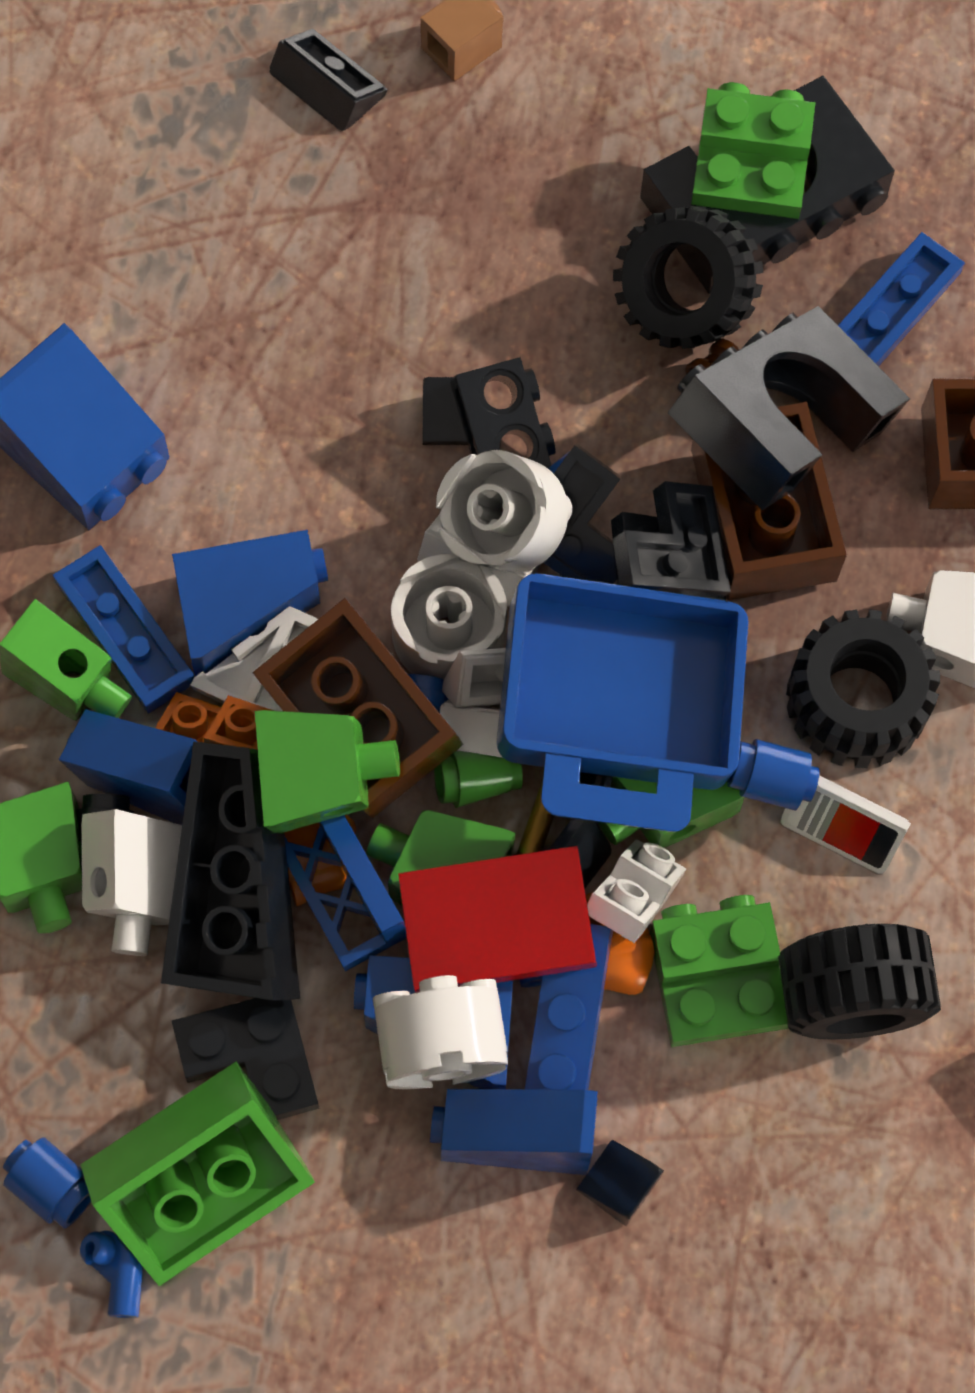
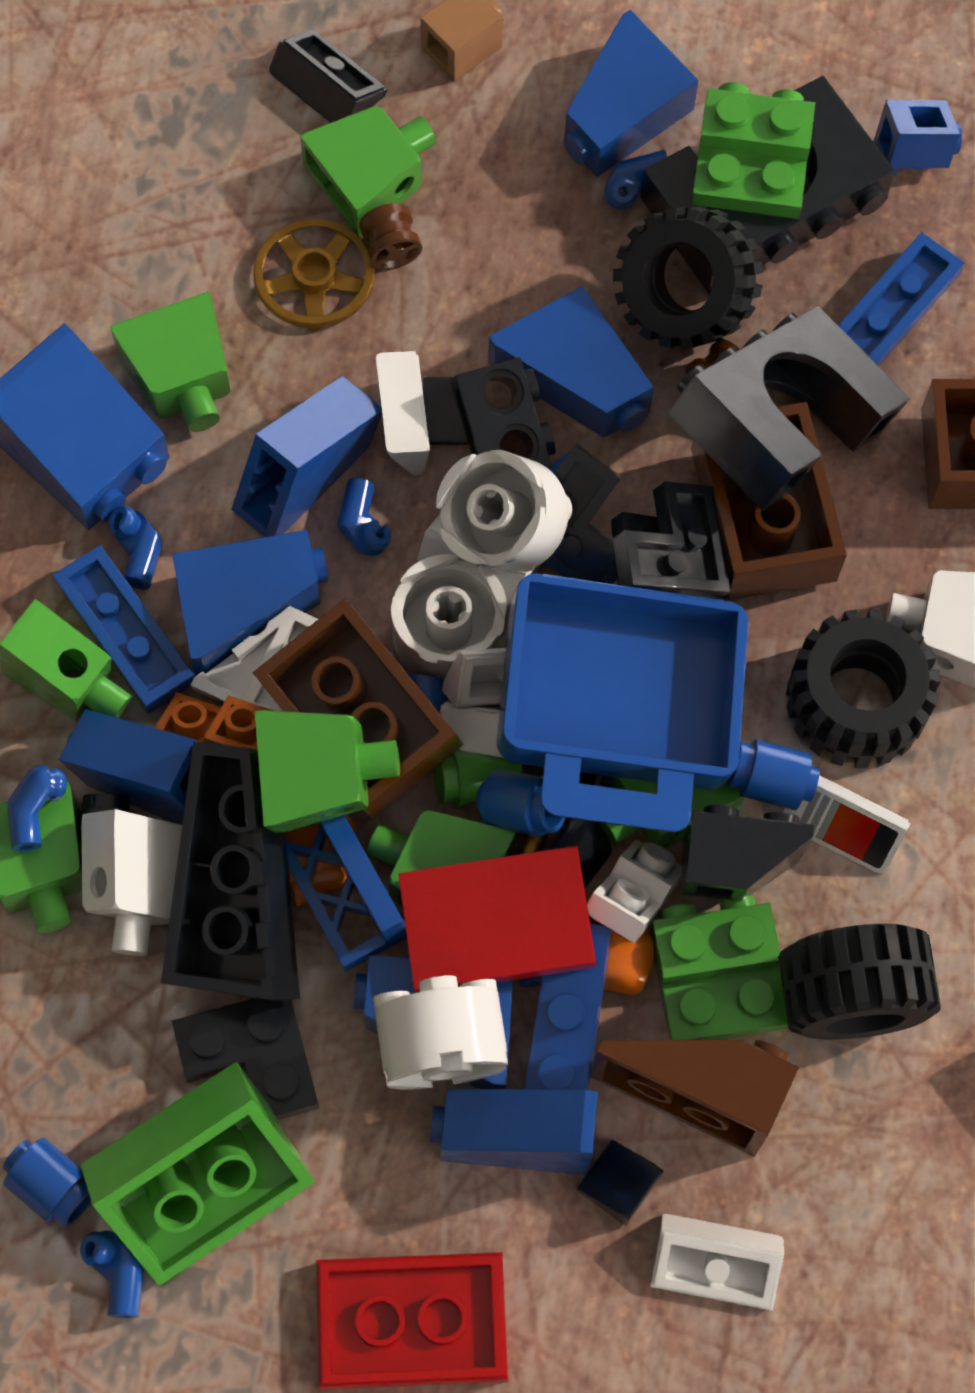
none -> blue arm [7,765,67,852]
none -> blue arm [108,506,162,590]
none -> bright green torso [110,291,231,432]
none -> blue slope [231,376,382,537]
none -> pearl gold wheel [253,219,375,331]
none -> bright green torso [300,106,436,237]
none -> red tile [316,1252,508,1390]
none -> blue arm [338,478,391,556]
none -> reddish brown wheel [359,203,423,270]
none -> white slope [376,351,430,476]
none -> blue brick [477,769,566,836]
none -> blue slope [488,286,654,437]
none -> blue slope [564,9,699,177]
none -> reddish brown slope [591,1040,799,1157]
none -> blue arm [604,149,668,210]
none -> white slope [650,1214,784,1311]
none -> black slope [681,805,814,901]
none -> blue brick [873,100,962,176]

